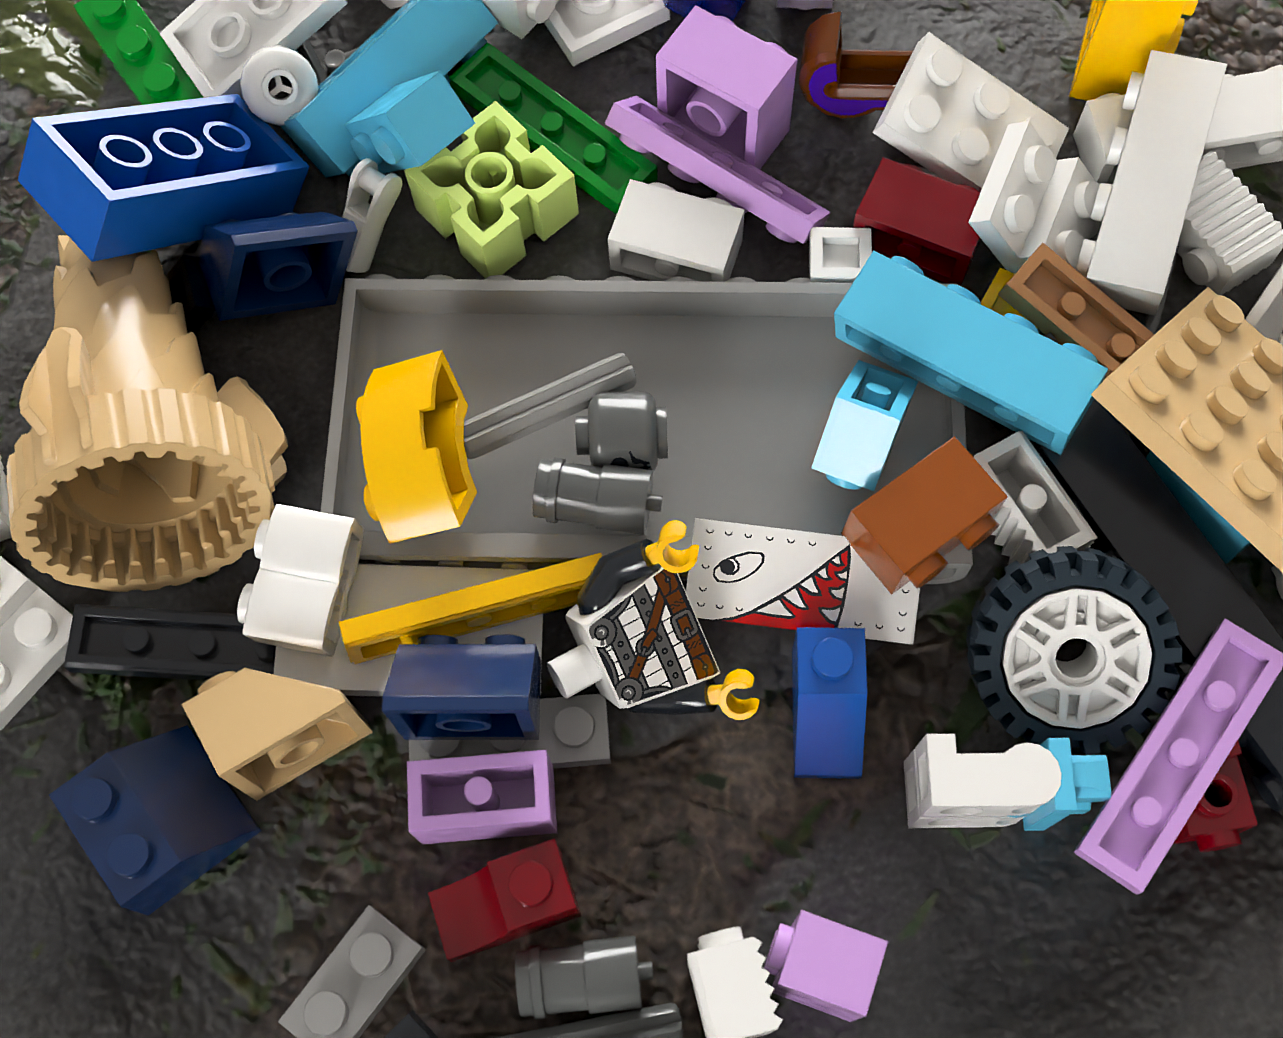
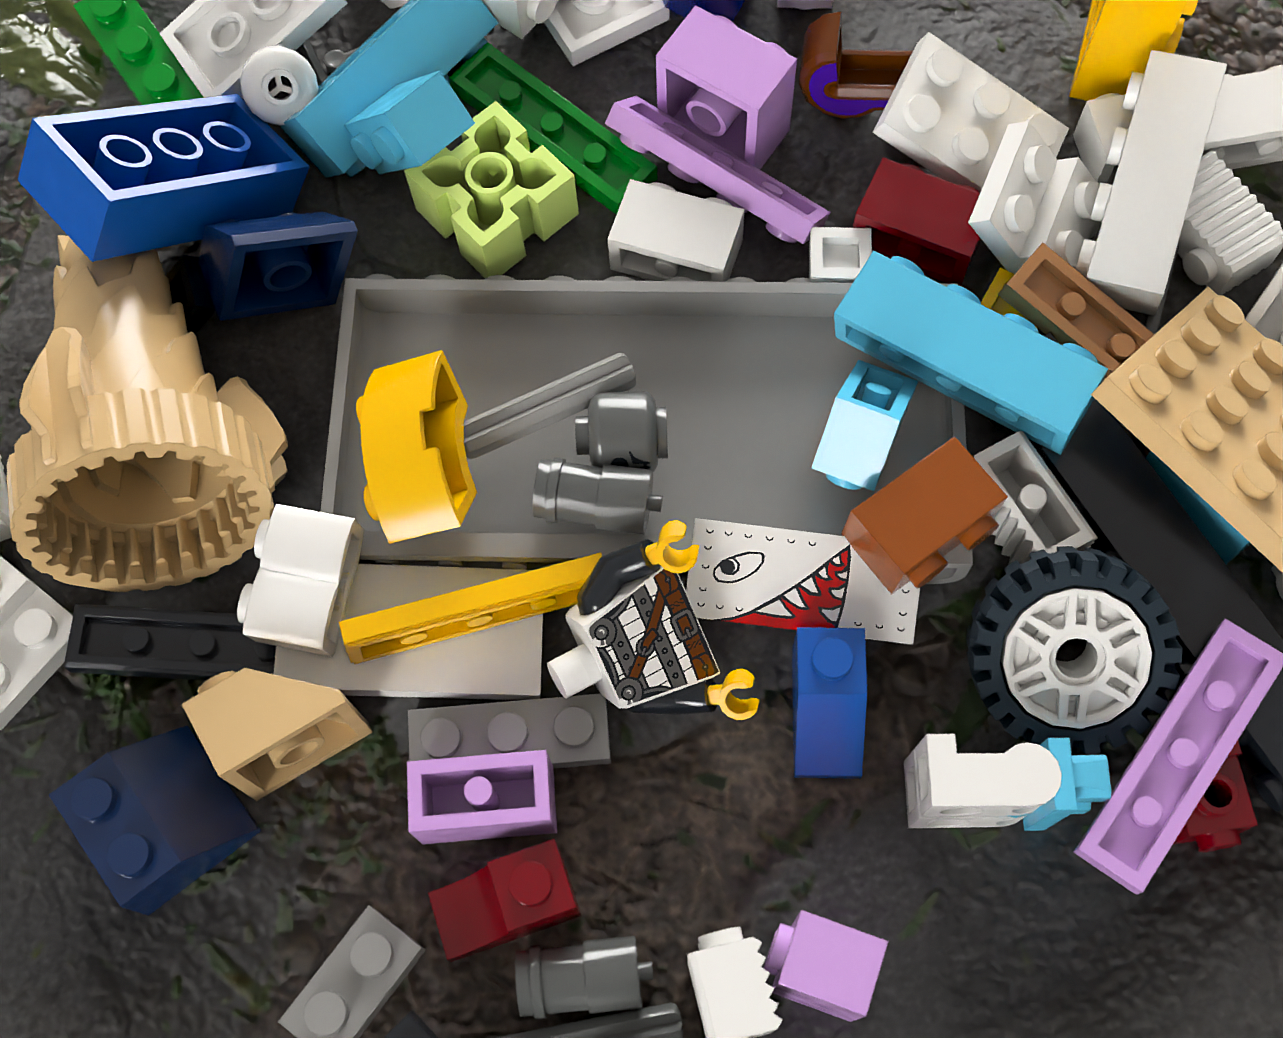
white bar [342,158,402,273] -> none
dark blue slope [382,635,541,740] -> none

